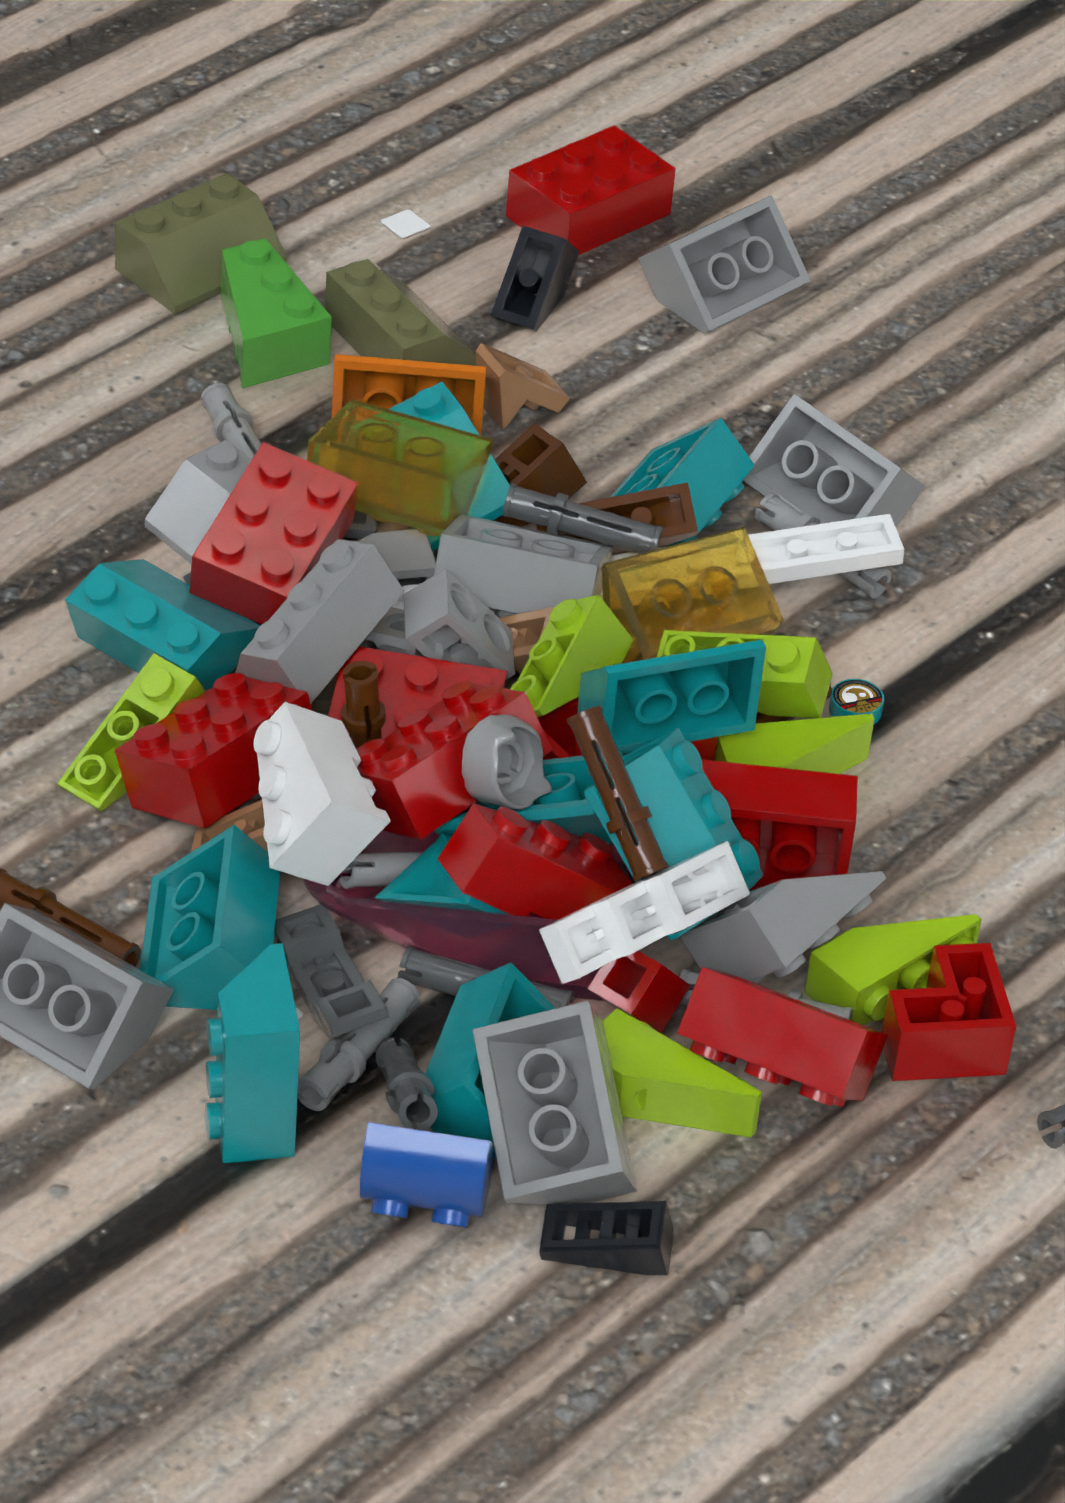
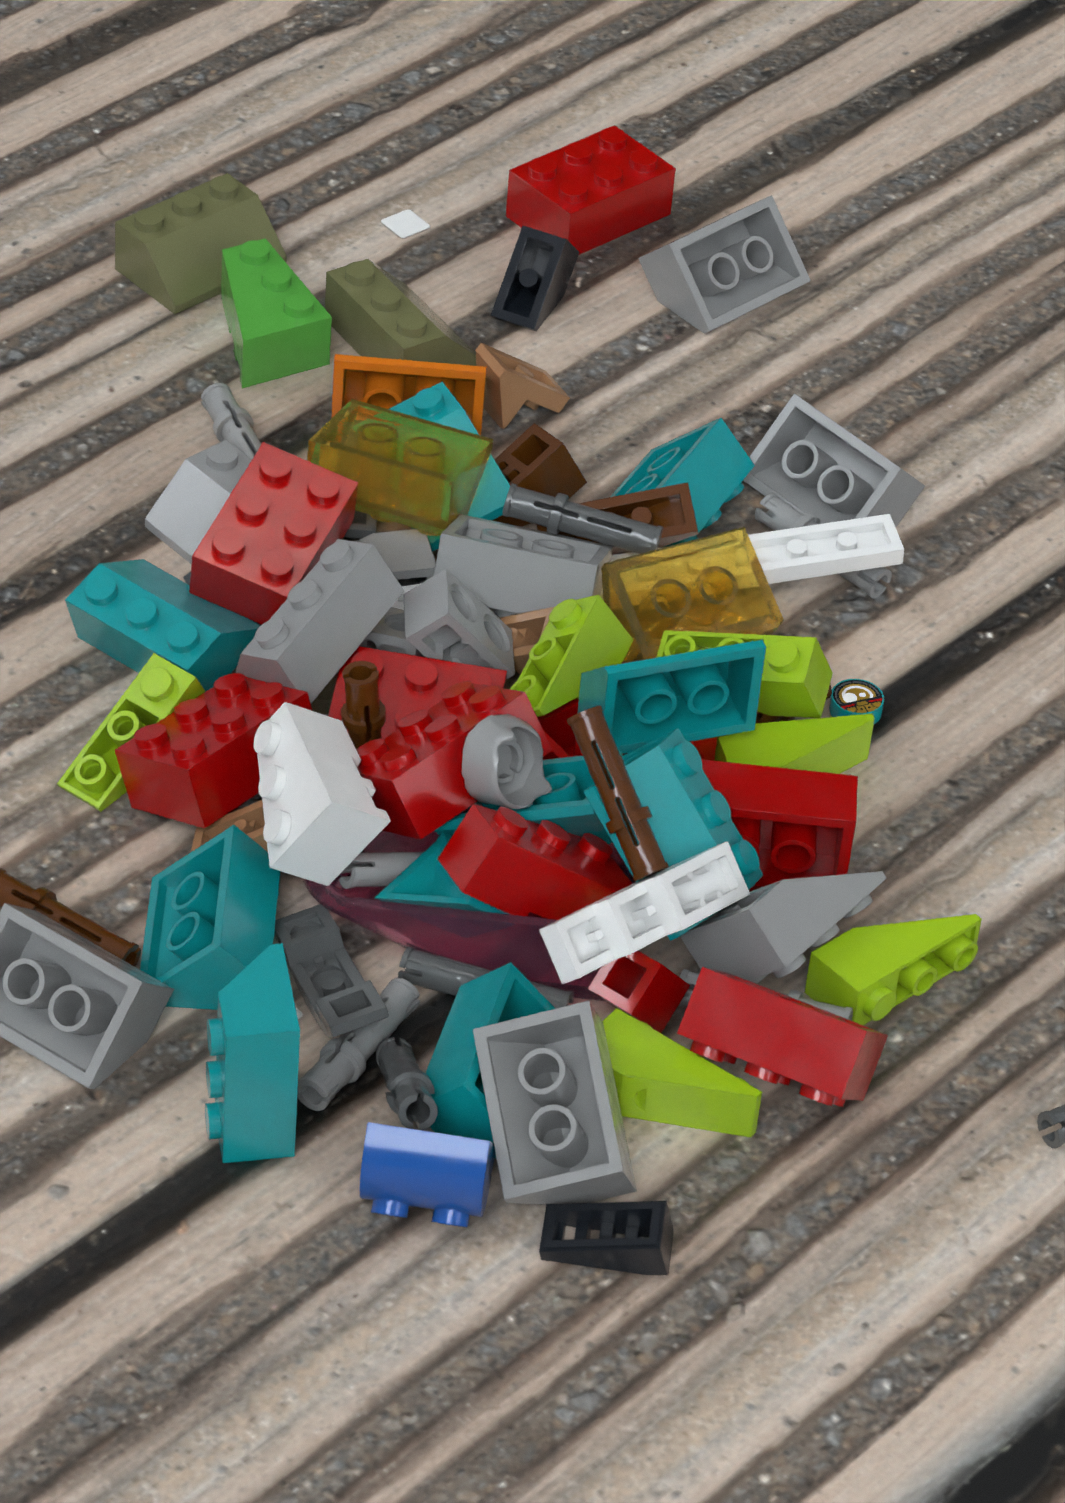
red brick [882,943,1016,1081] -> none

